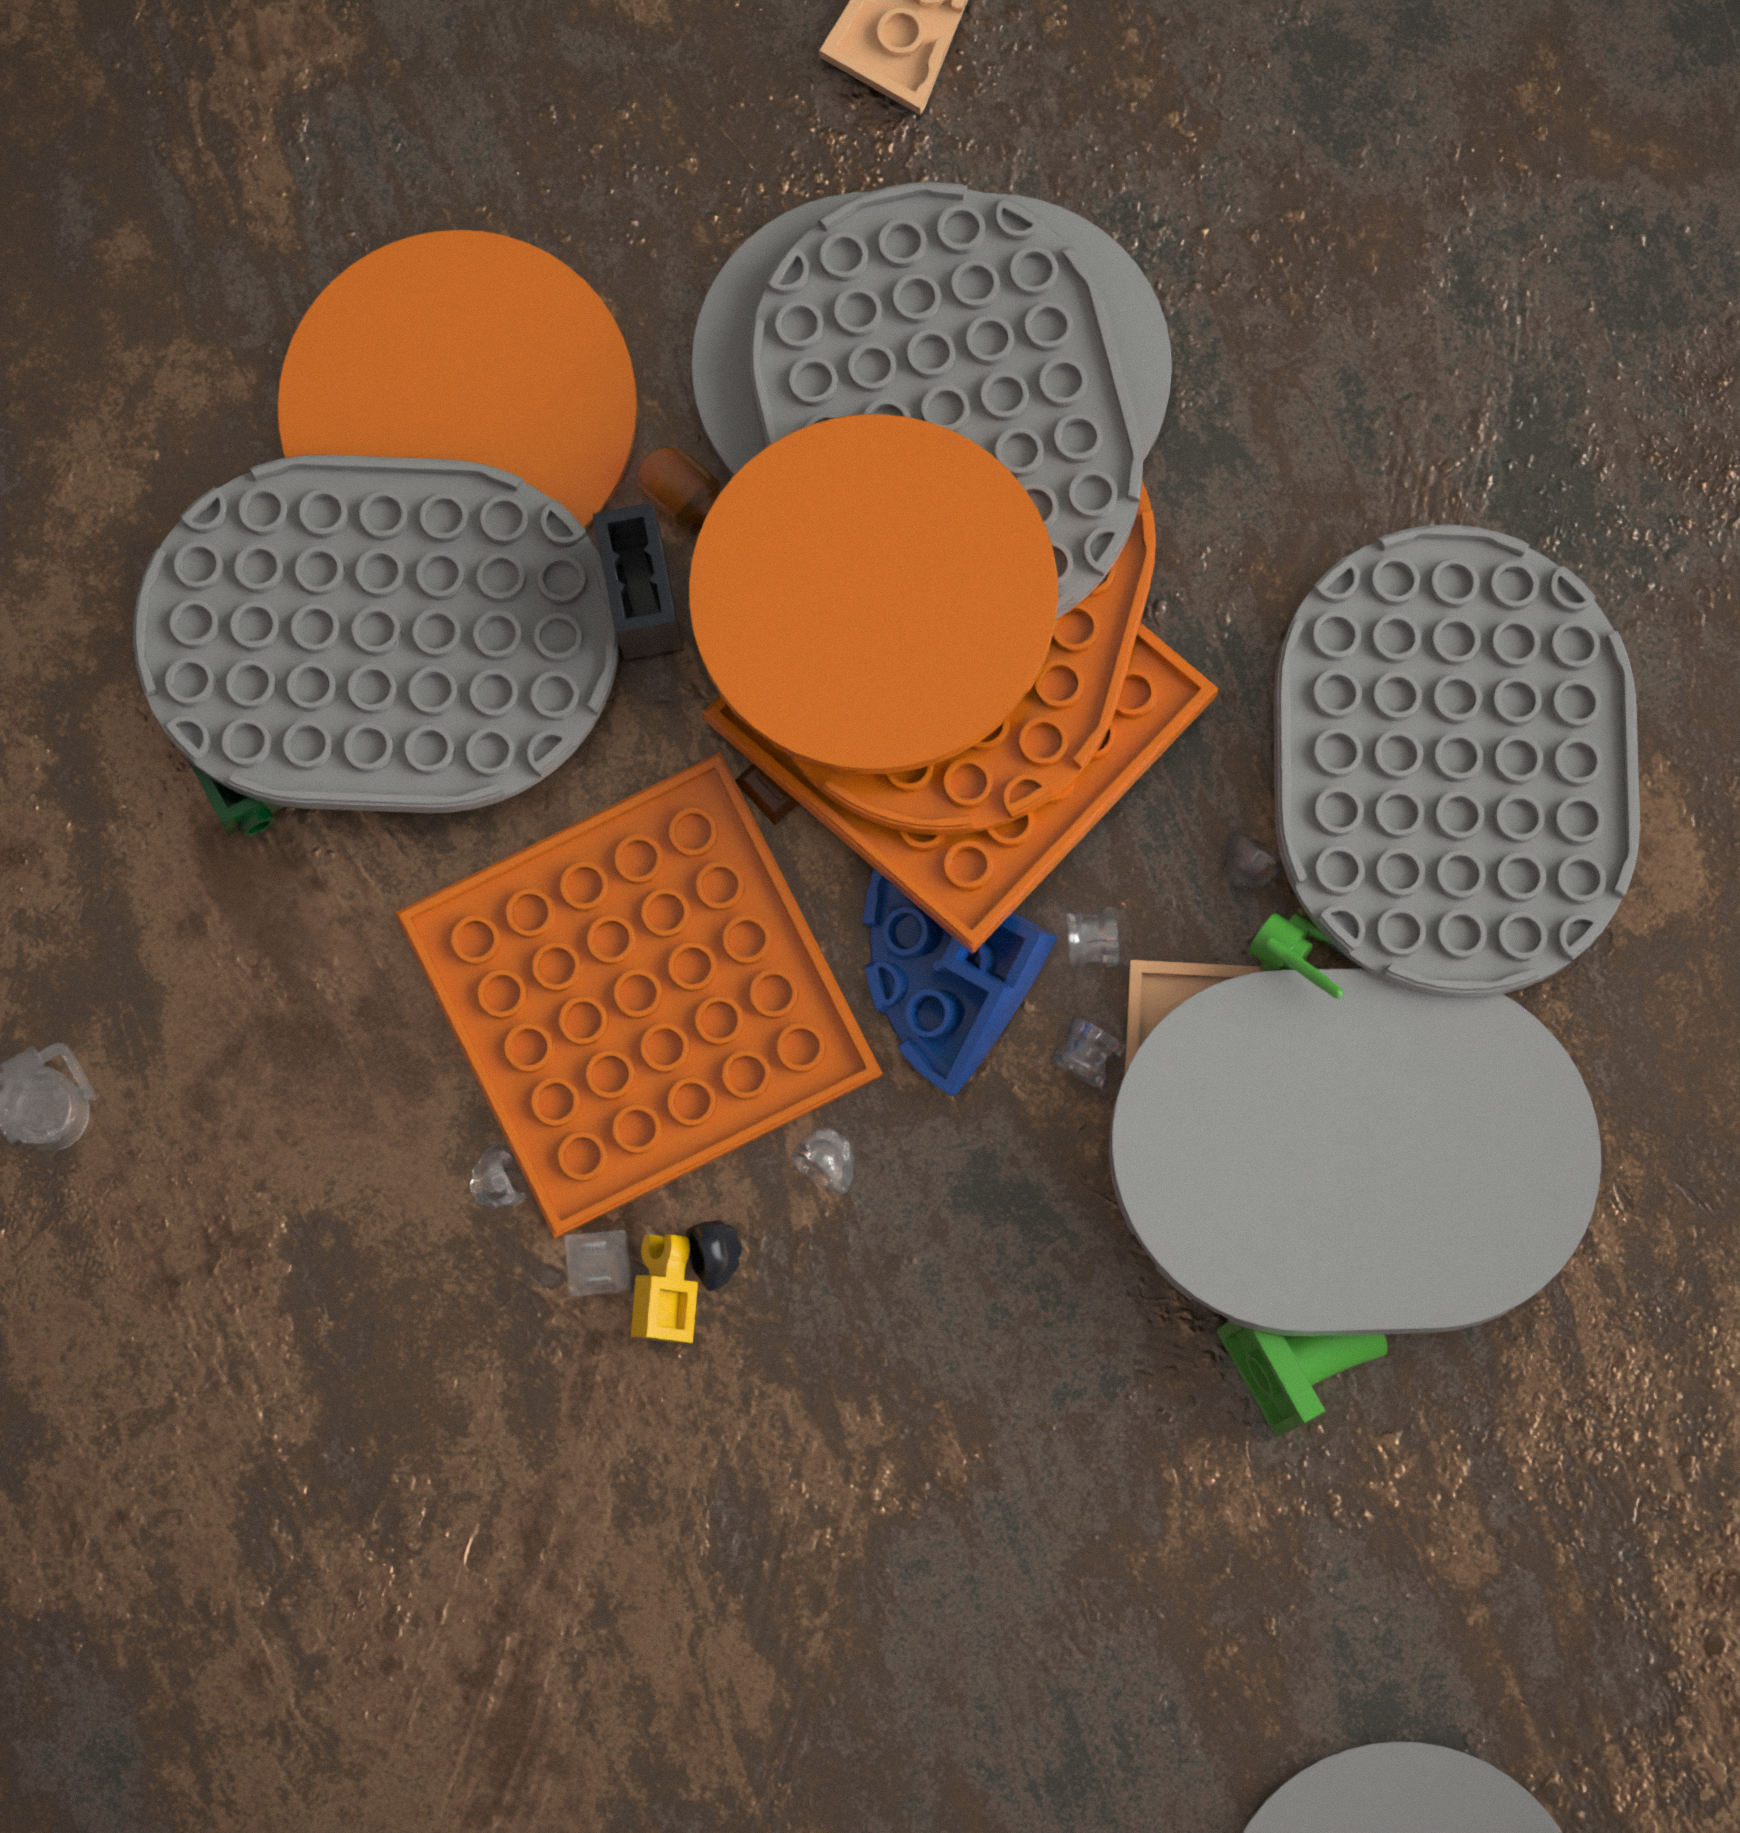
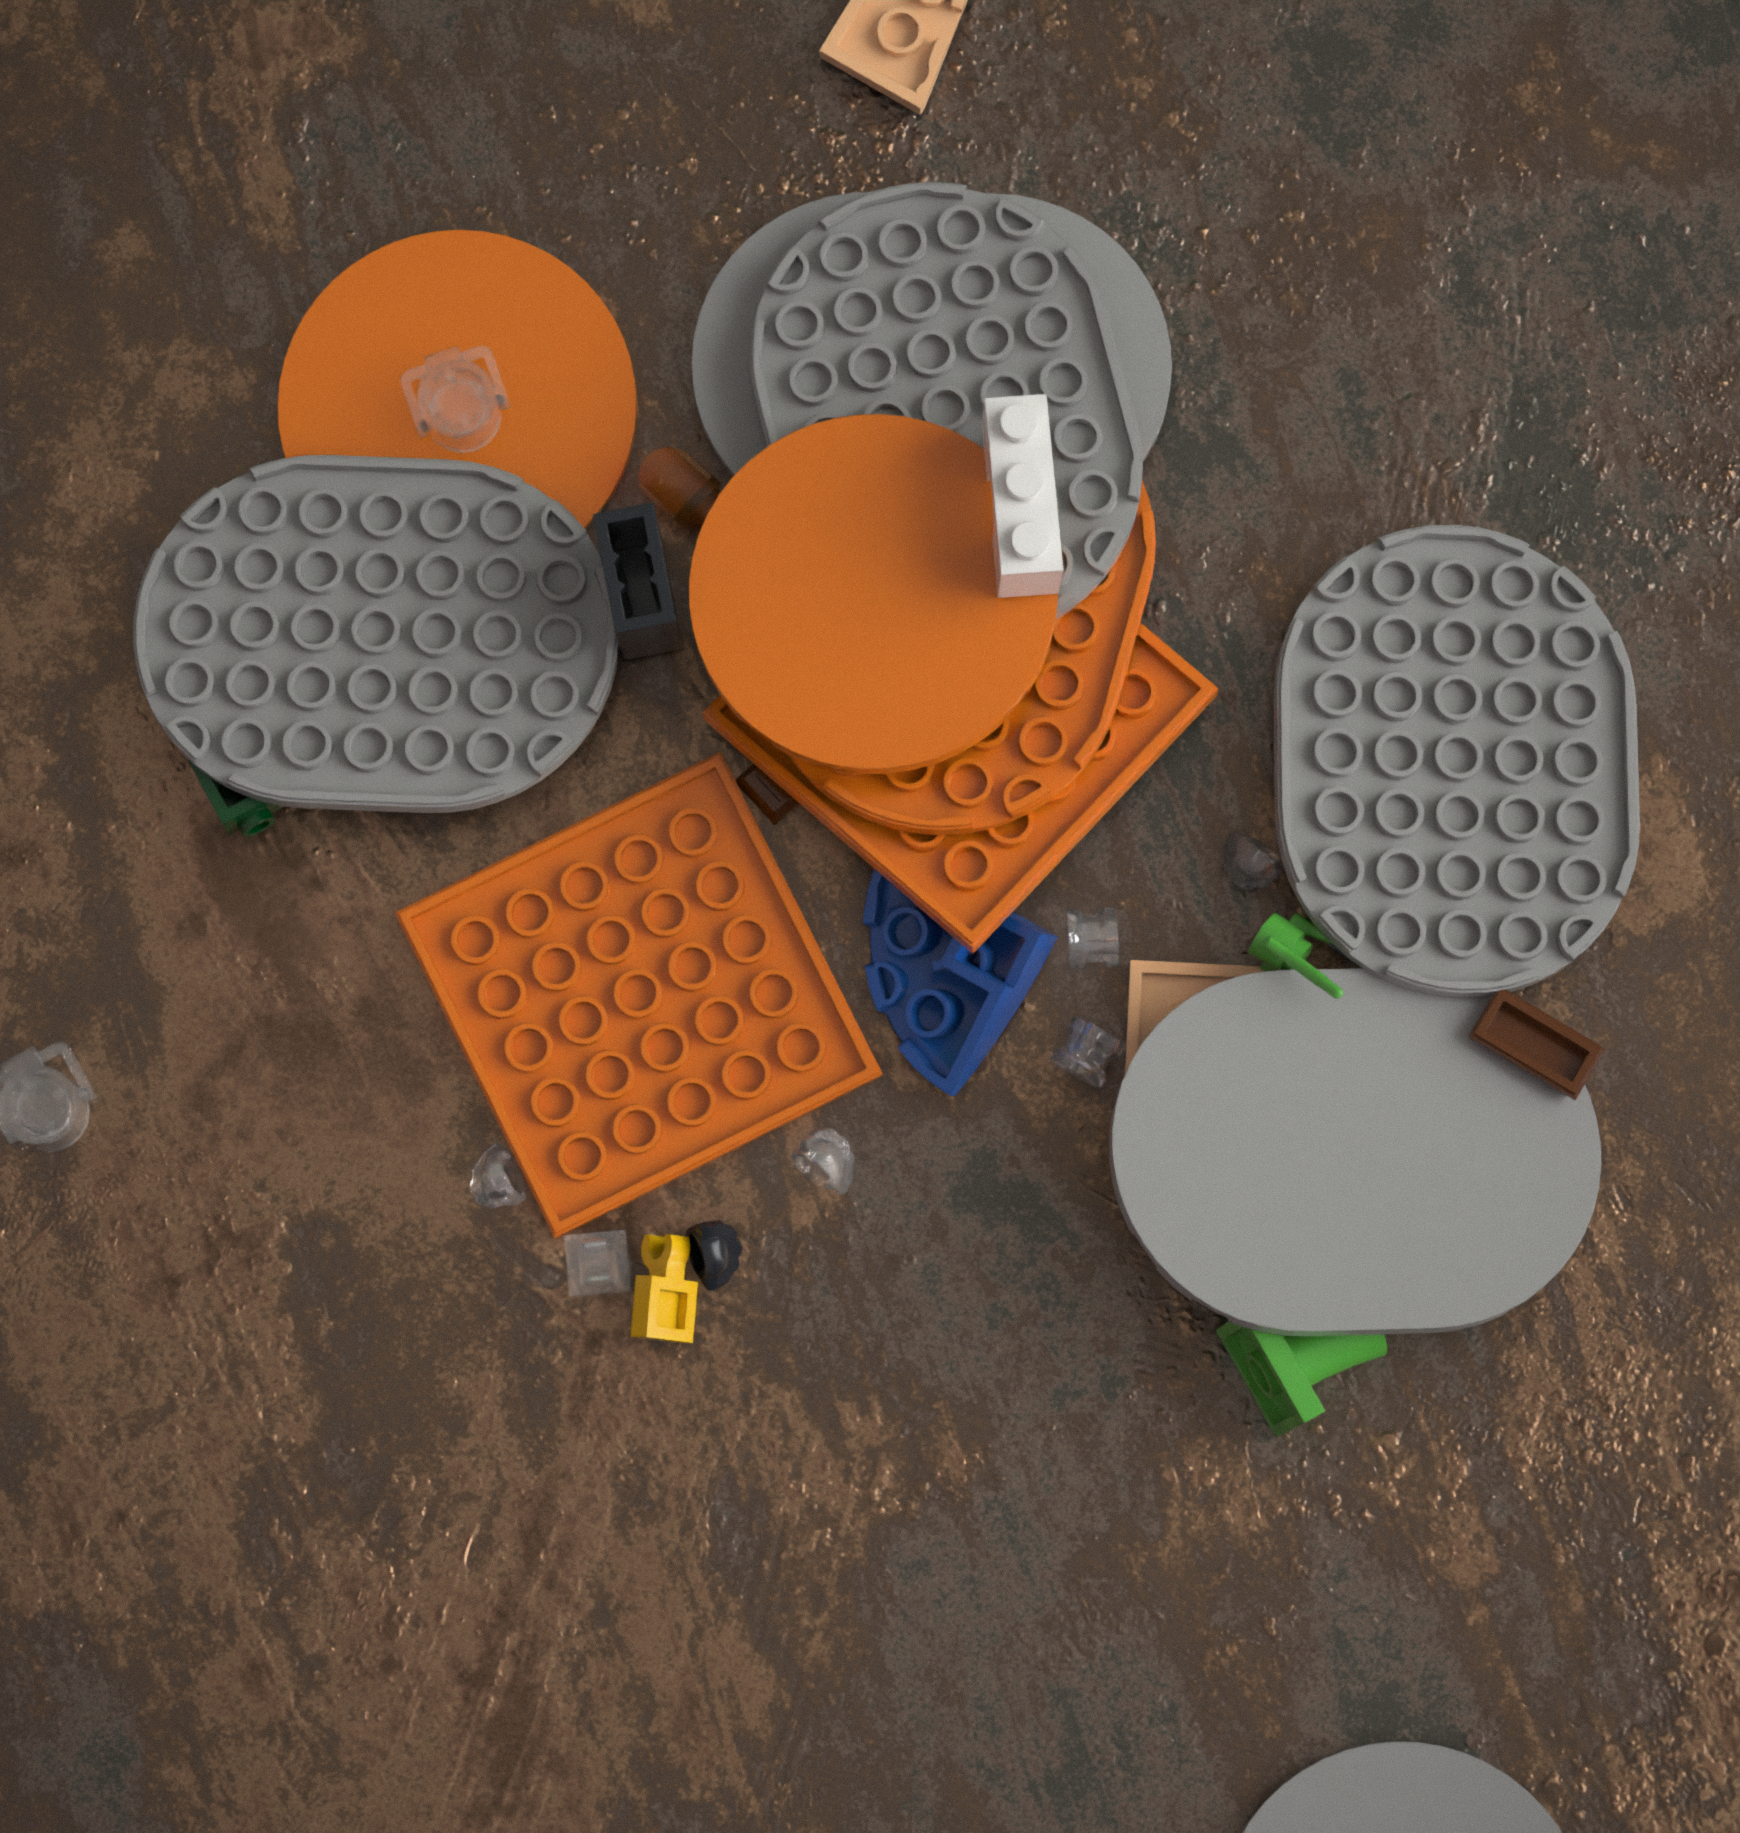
none -> clear piece [401,345,511,453]
none -> white arch [981,394,1063,598]
none -> reddish brown tile [1468,990,1605,1100]

